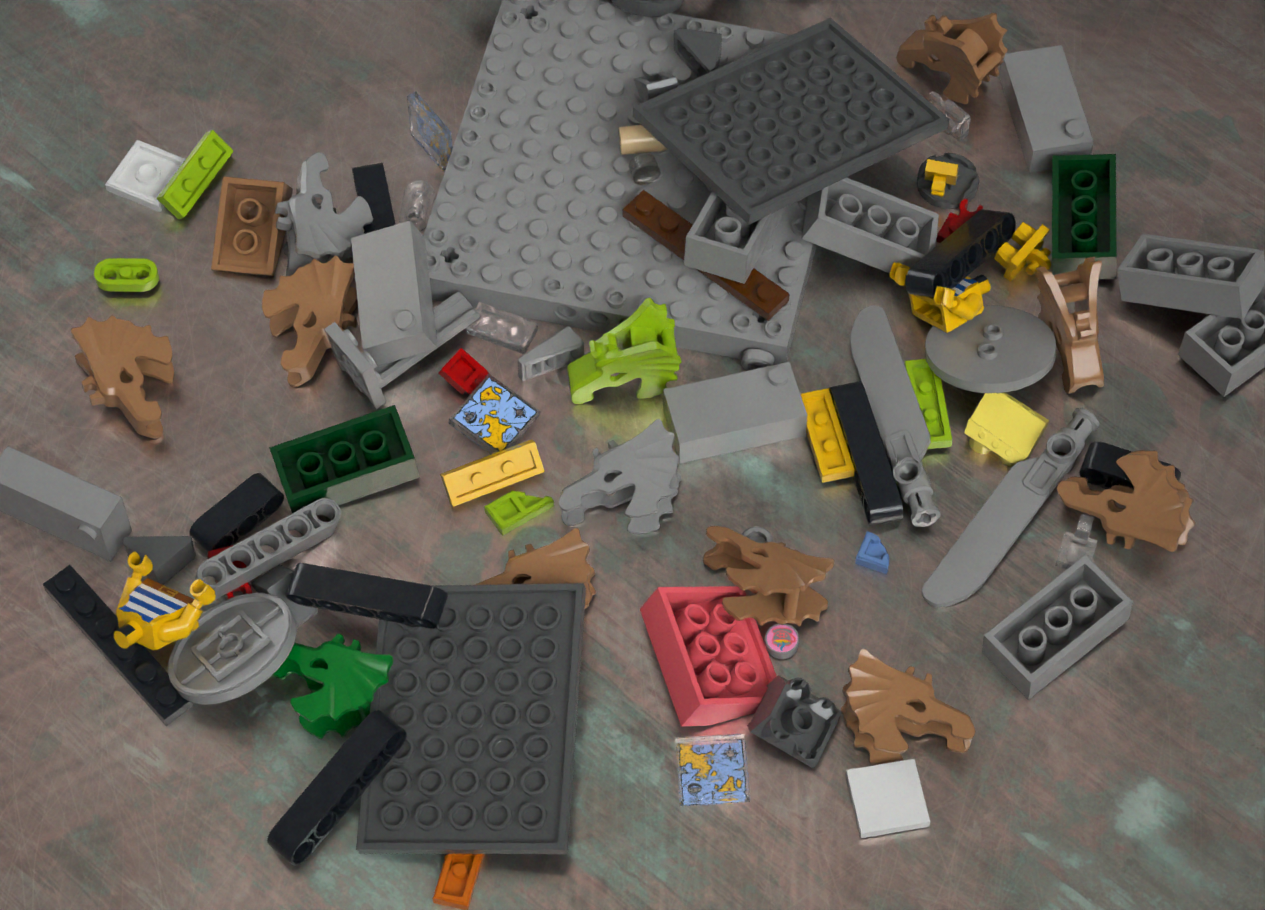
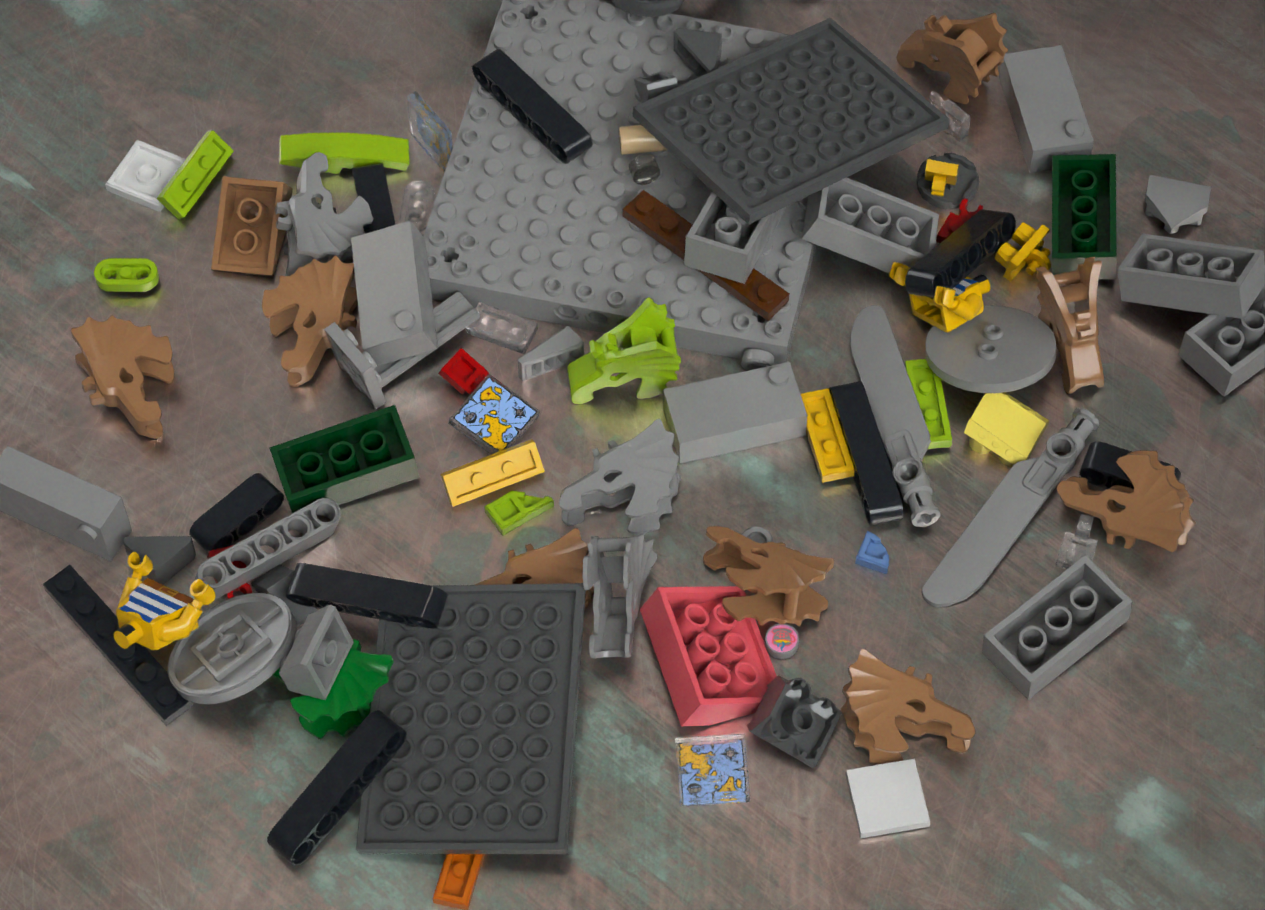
none -> lime slope [279,132,409,175]
none -> light grey slope [279,605,354,700]
none -> black beam [472,49,593,164]
none -> light grey animal [583,534,658,658]
none -> light grey slope [1145,175,1212,234]

